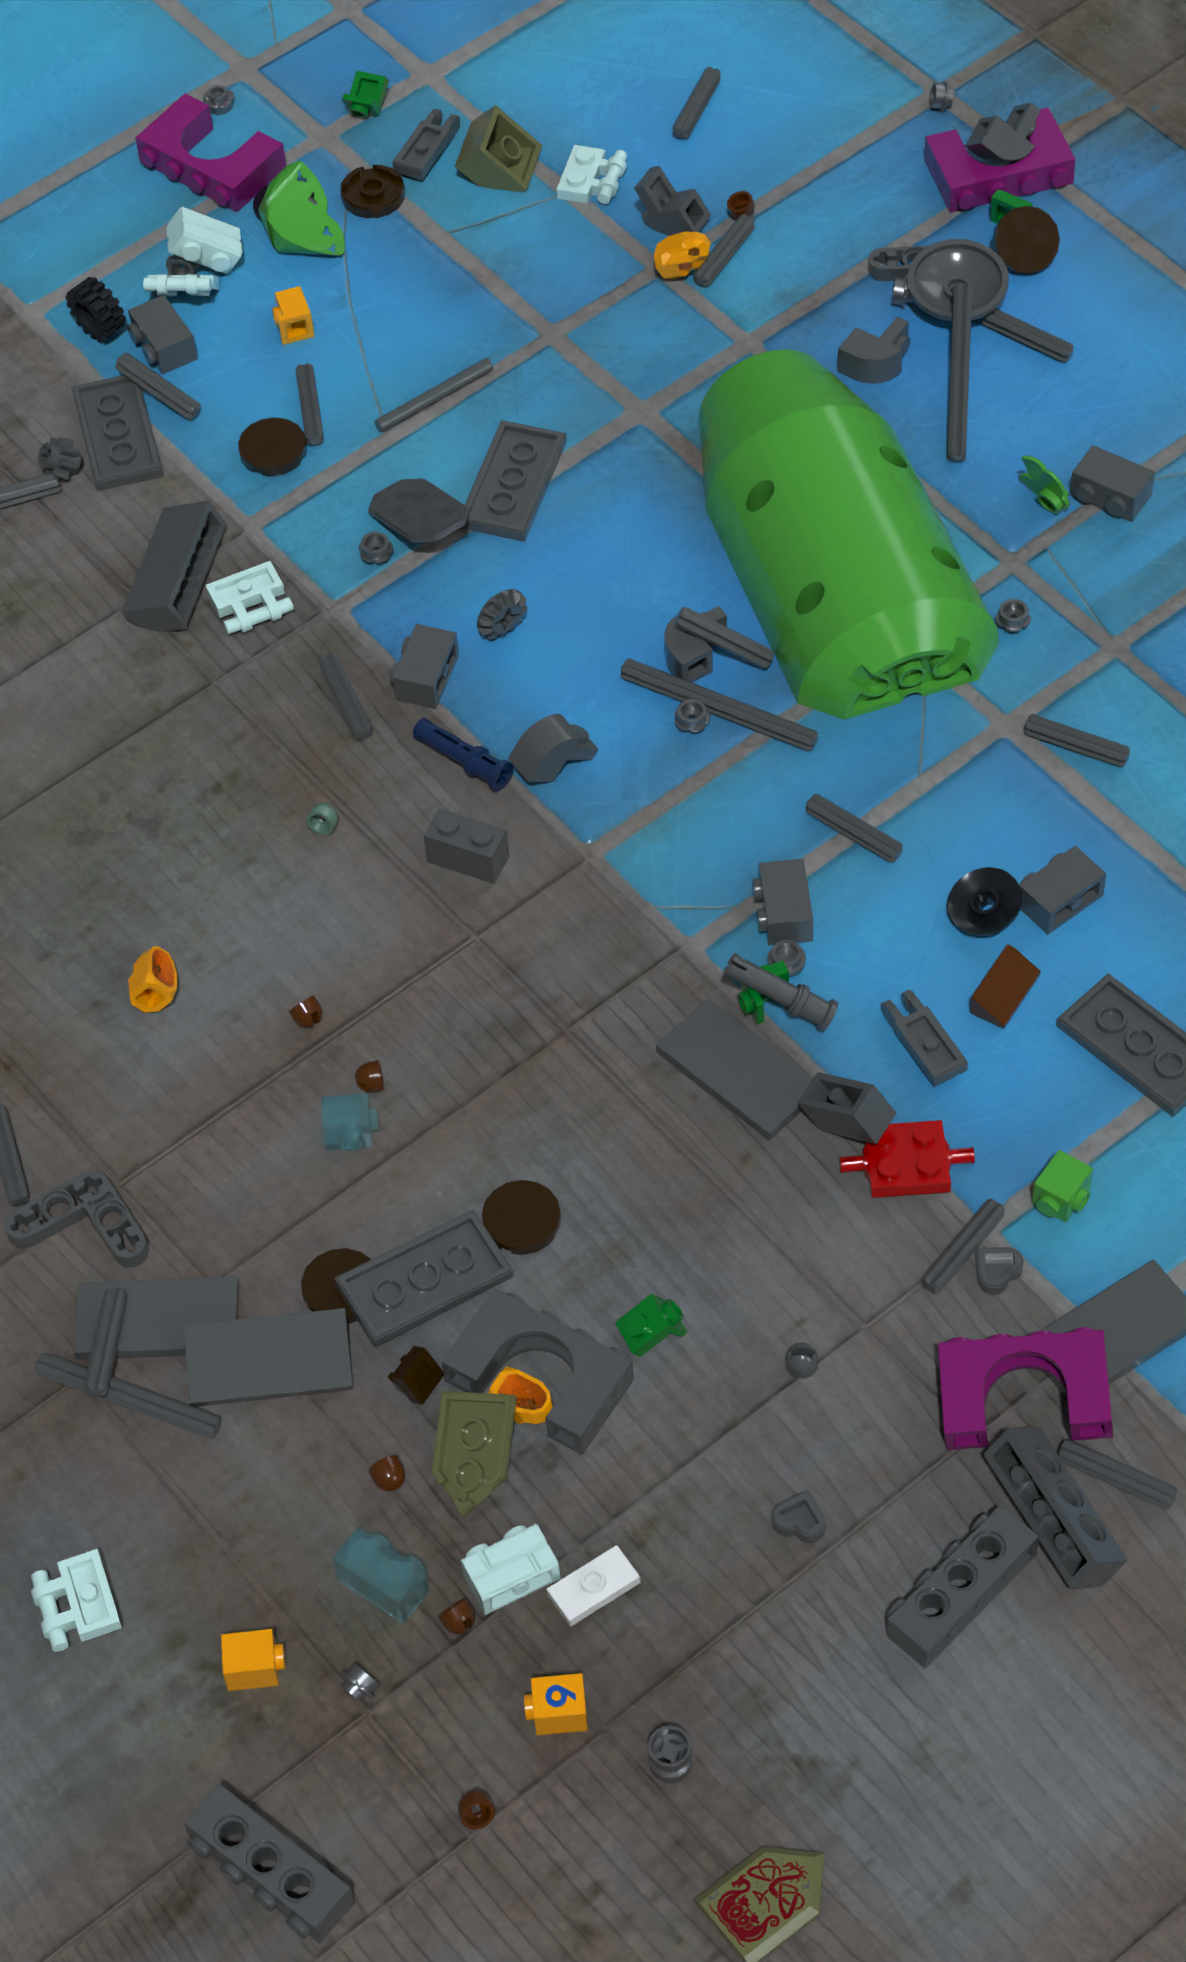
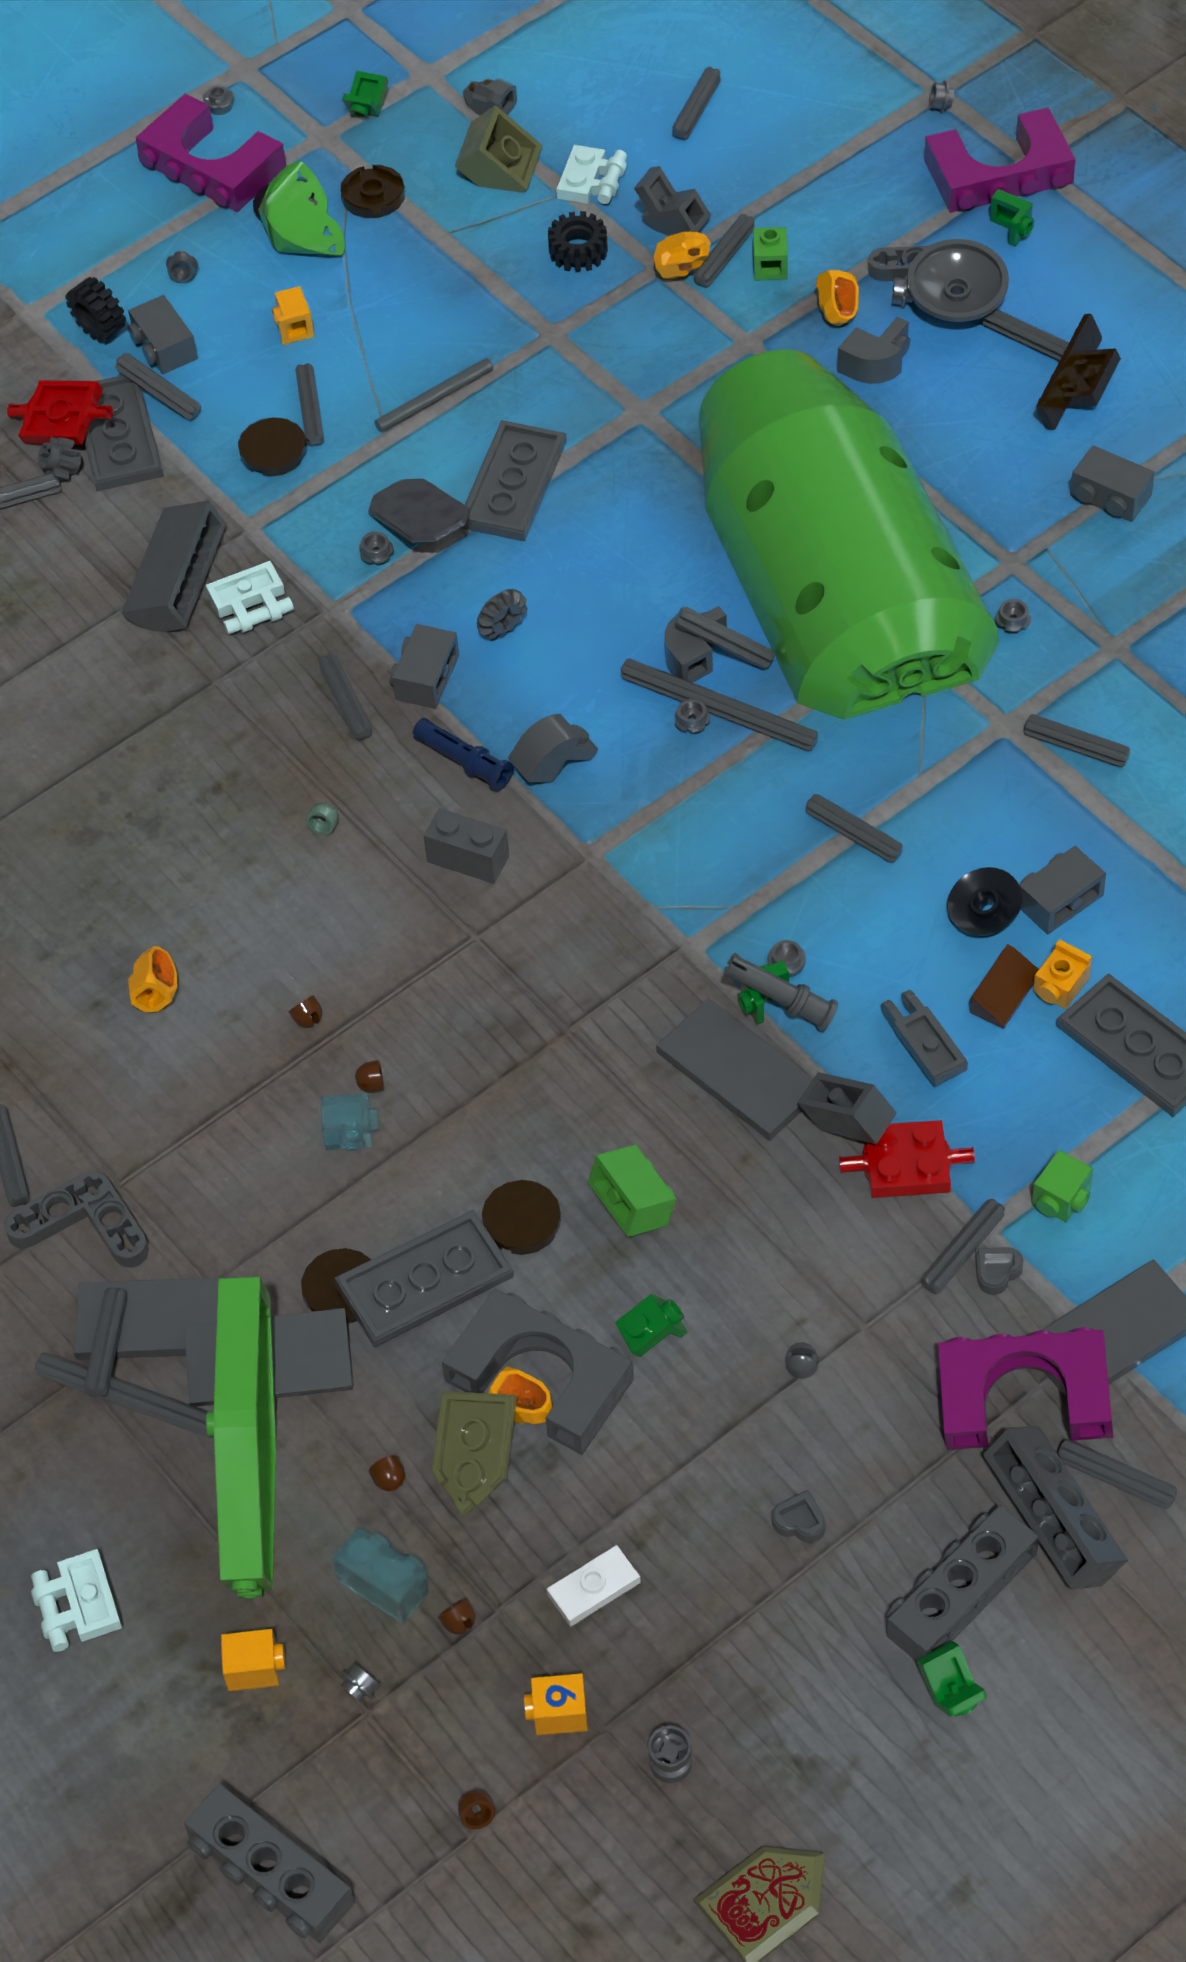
light aqua plate [143,274,219,296] -> none
light aqua brick [166,207,242,274] -> none
dark brown tile [388,1346,444,1405] -> none
dark grey hinge [392,109,461,180] -> none
light aqua brick [461,1524,561,1615] -> none
reddish brown hinge [727,191,755,219] -> none
dark grey brick [752,858,813,946] -> none
dark grey axle [947,282,972,462] -> none
dark grey brick [965,103,1041,163] -> none
dark brown tile [992,206,1060,274] -> none
bright green plate [1018,455,1070,514] -> none
none -> red plate [7,380,113,445]
none -> bright green container [206,1277,277,1599]
none -> dark grey rock [463,78,517,115]
none -> black tyre [548,211,608,272]
none -> bright green brick [588,1144,676,1237]
none -> bright green brick [753,227,788,280]
none -> light orange rock [816,270,859,326]
none -> green bracket [916,1641,987,1717]
none -> light orange brick [1033,939,1092,1009]
none -> dark brown bracket [1037,314,1121,430]

